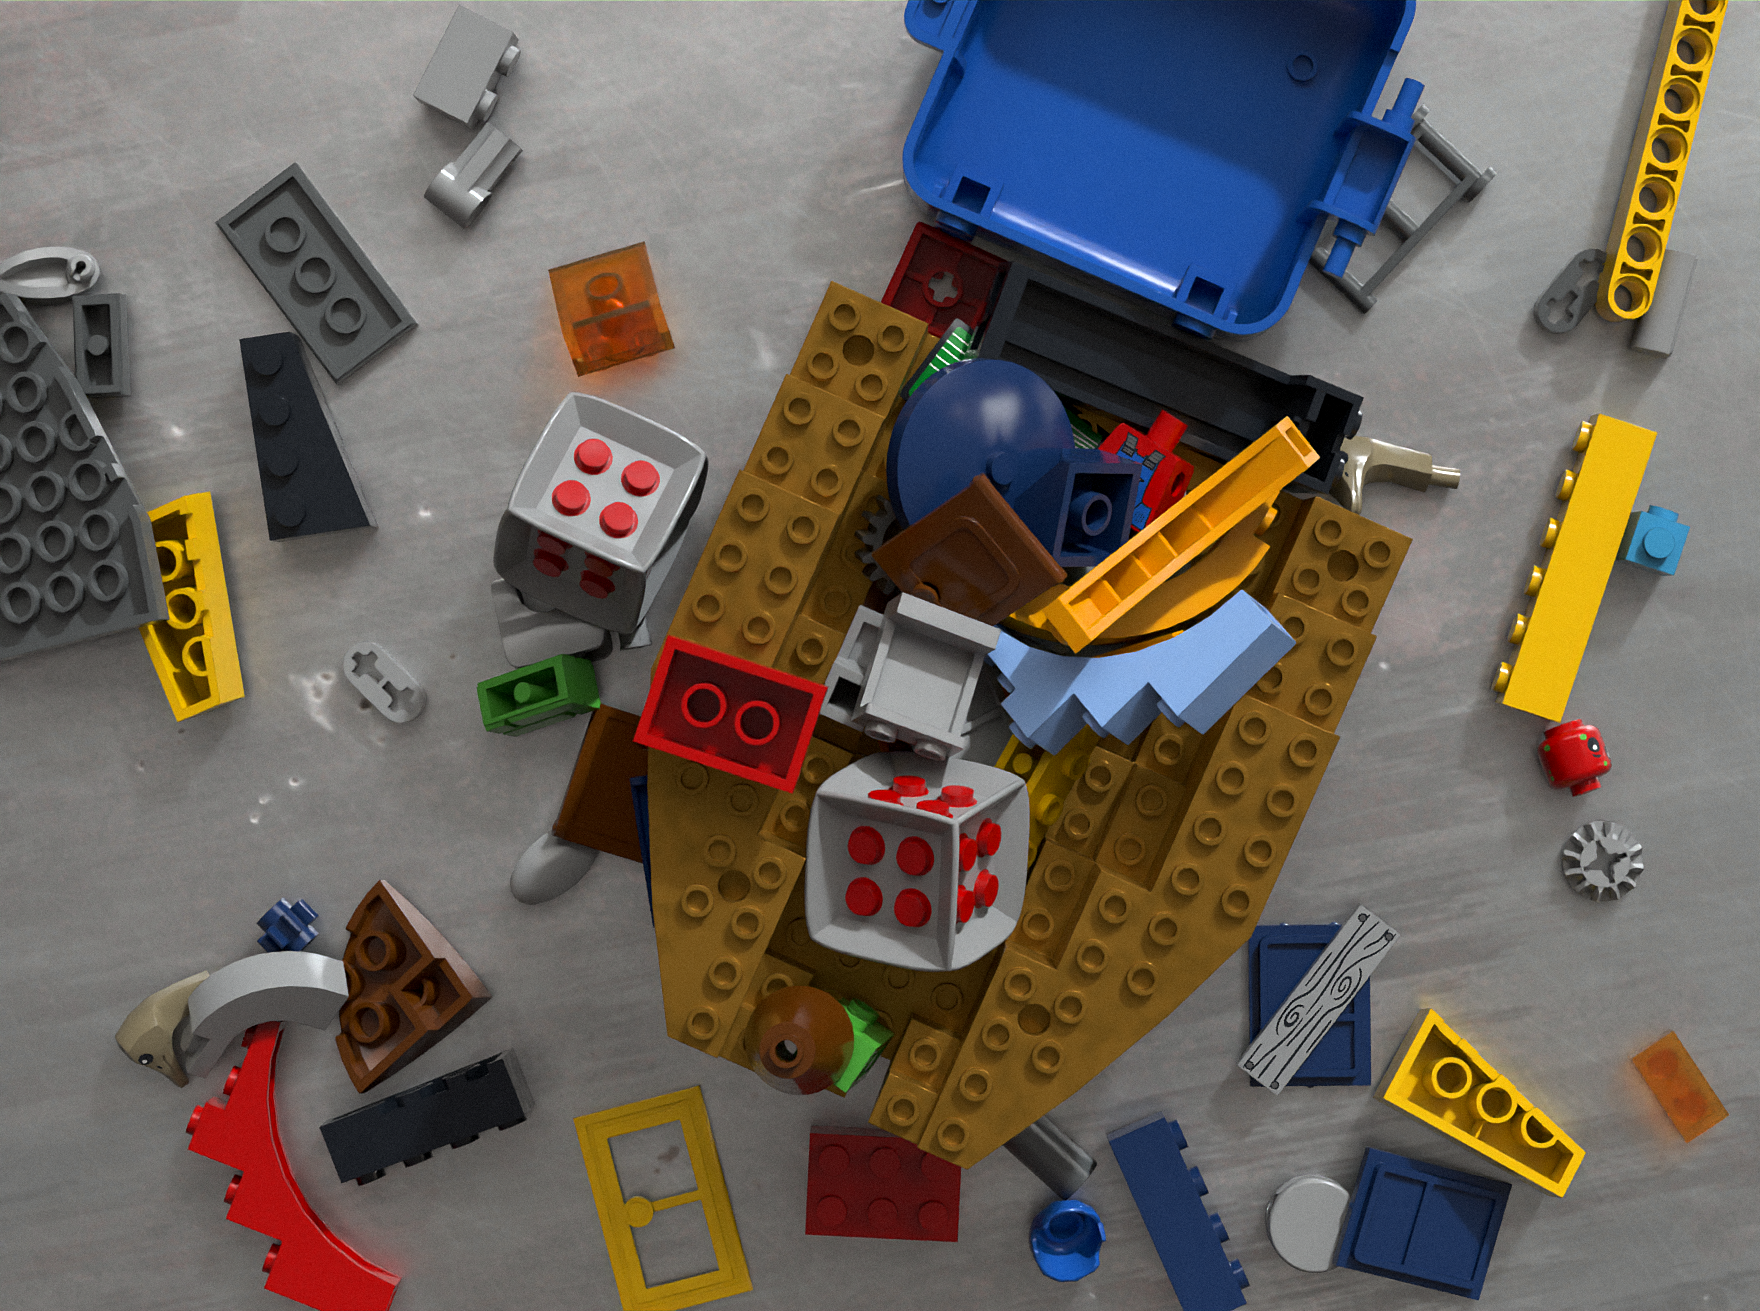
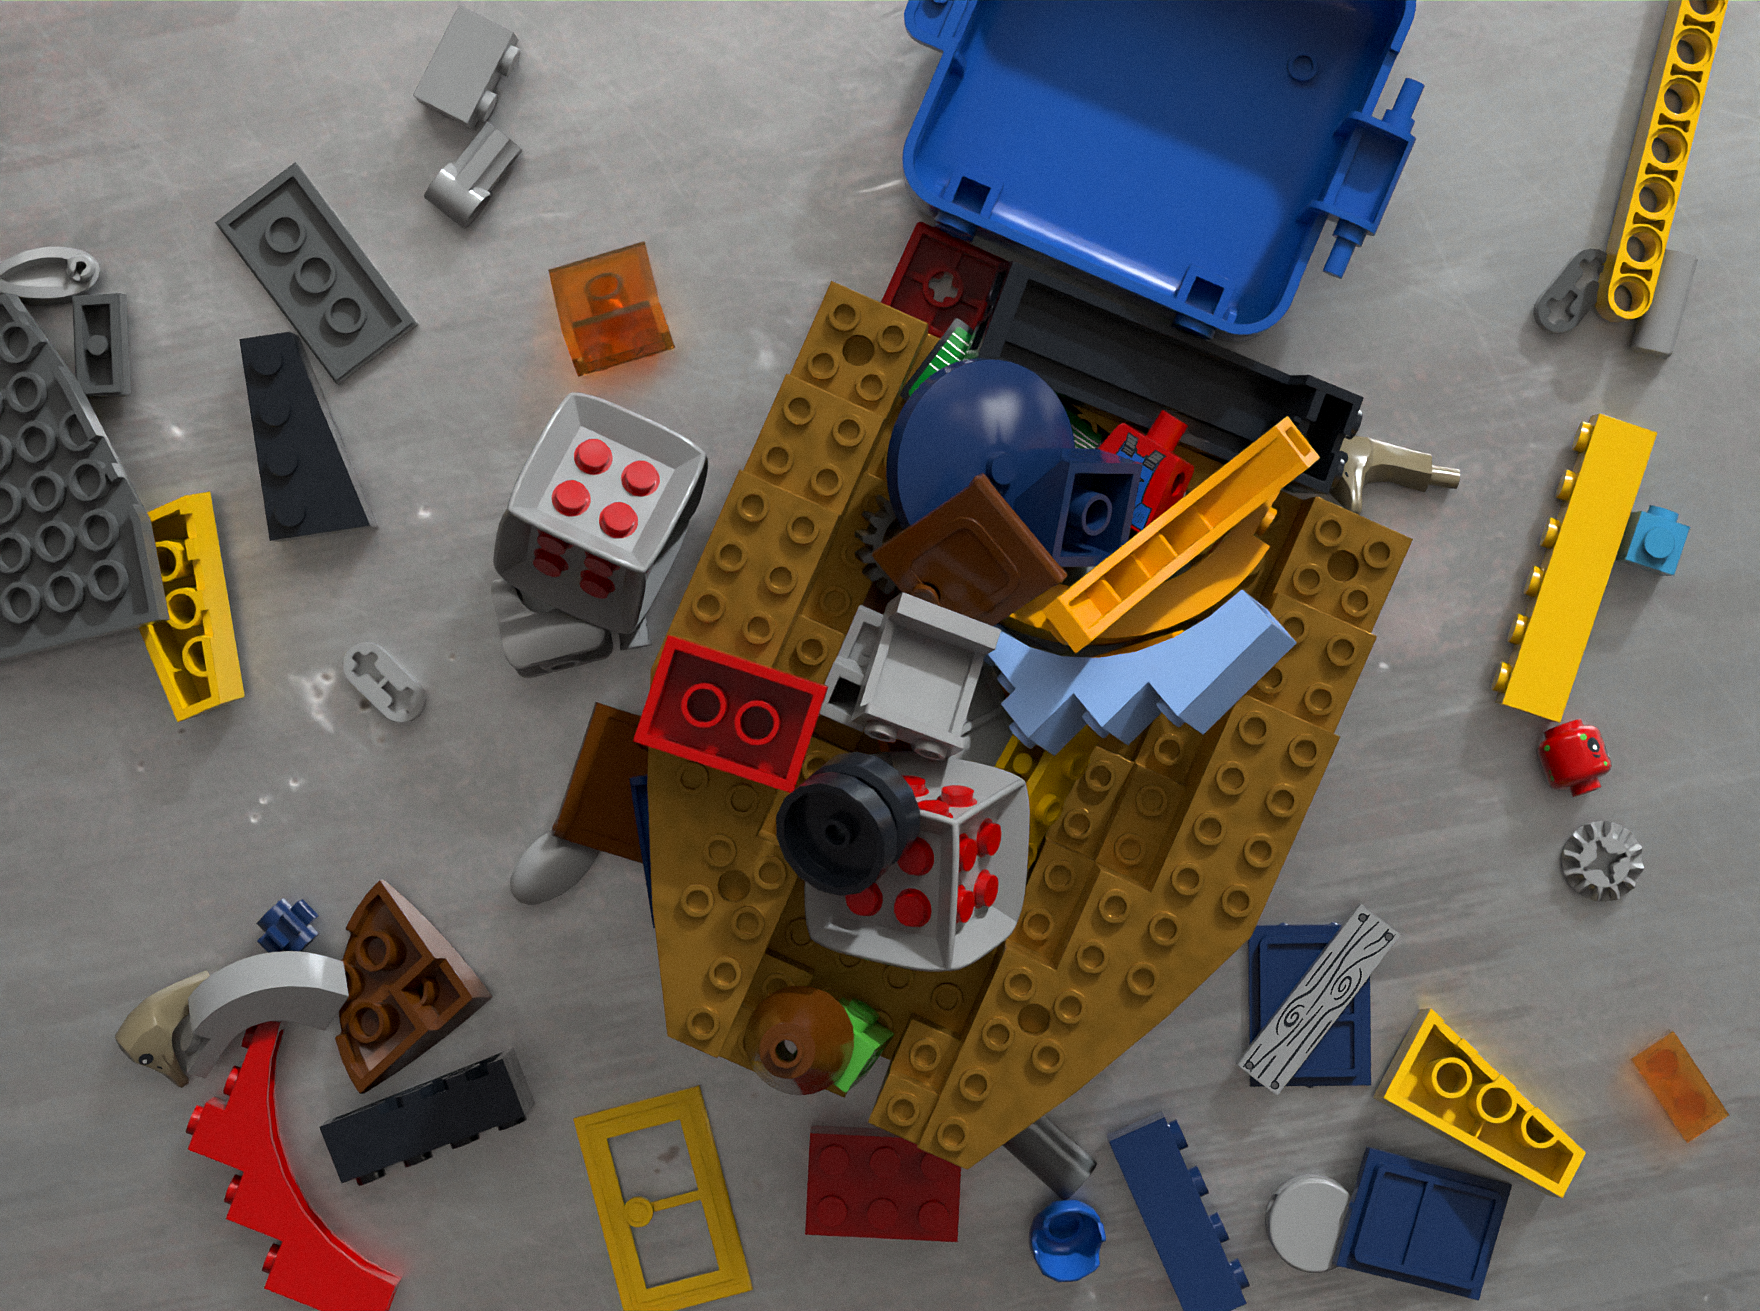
bright green brick [476,654,601,737] -> none
dark grey piece [1309,104,1497,314] -> none
none -> black wheel [776,752,920,896]

